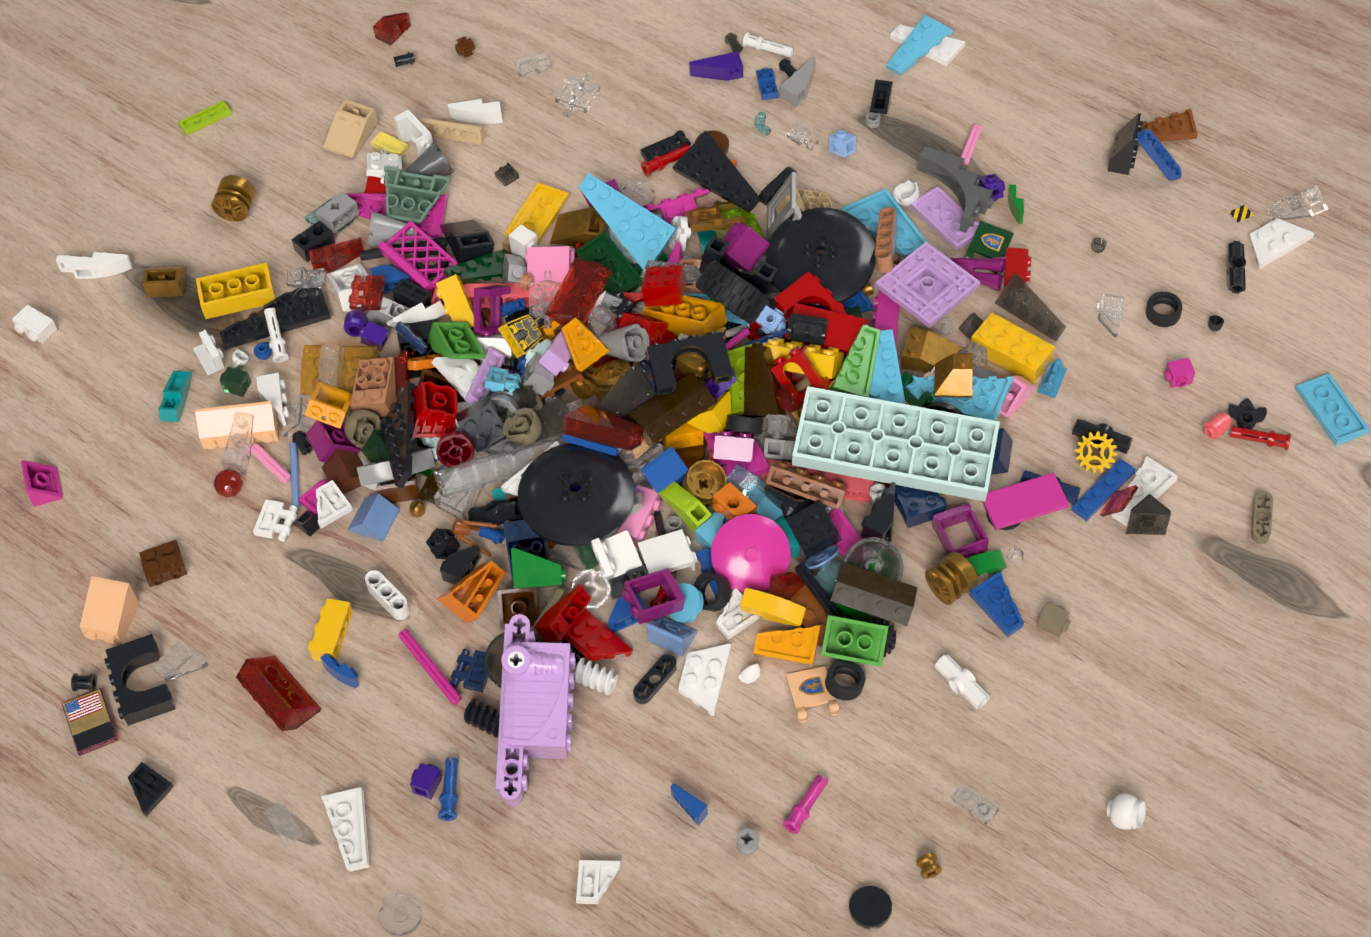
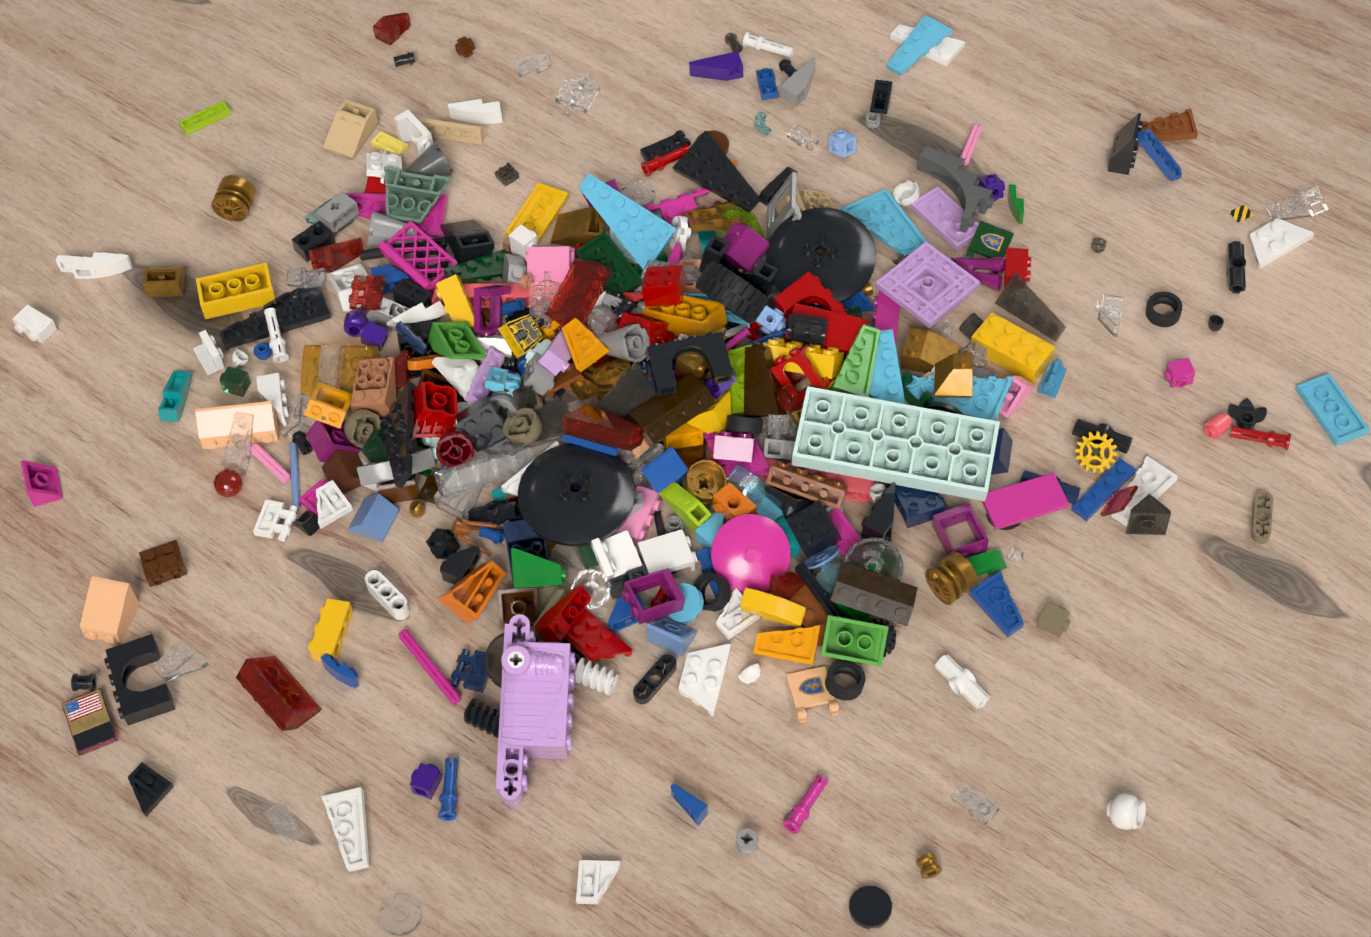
nougat beam [875,207,898,273] -> none

